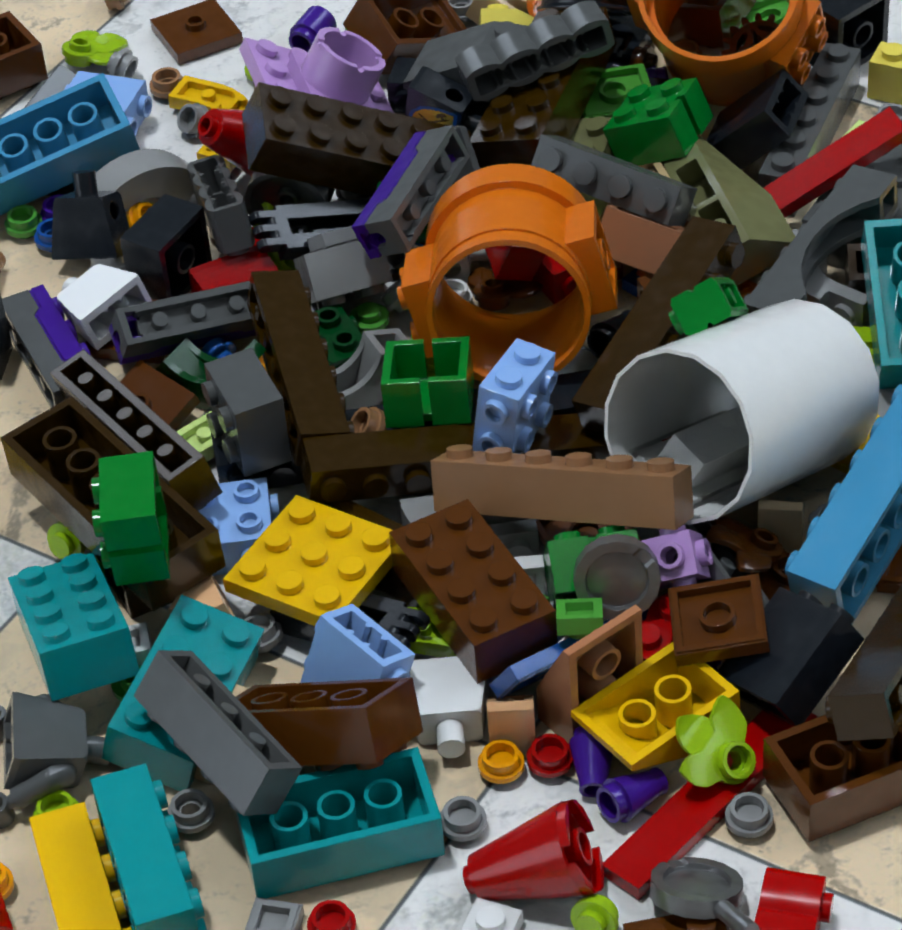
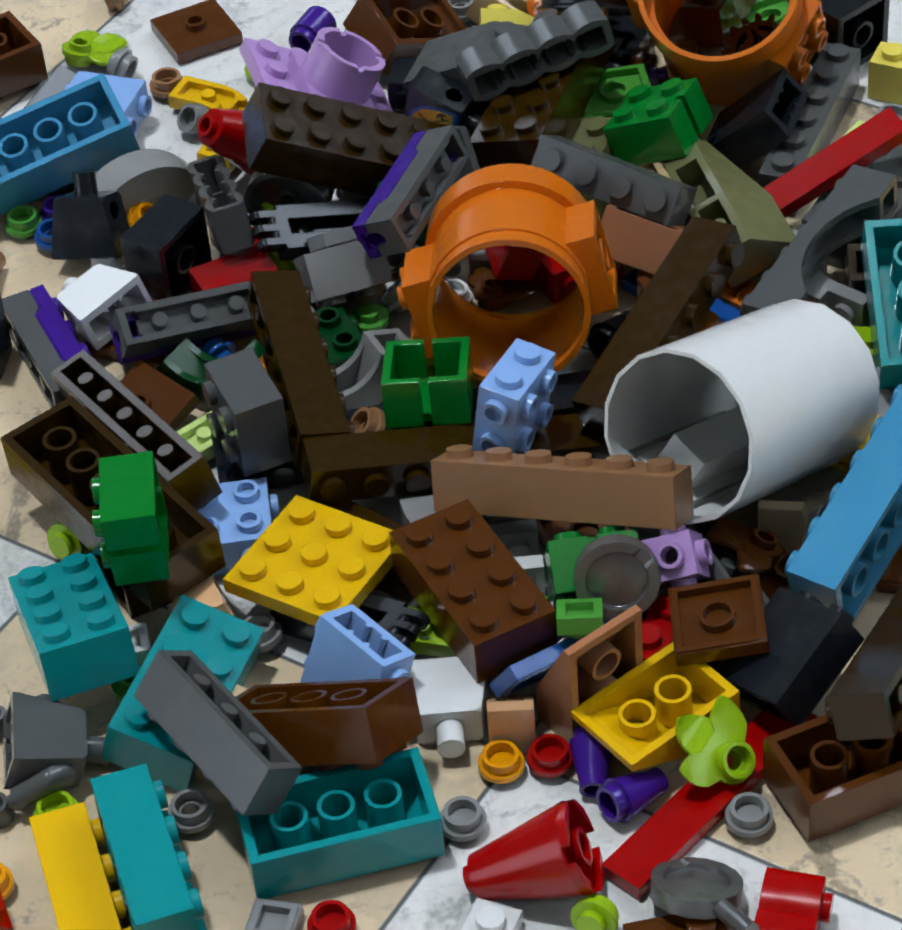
green brick [669,277,749,336] -> none

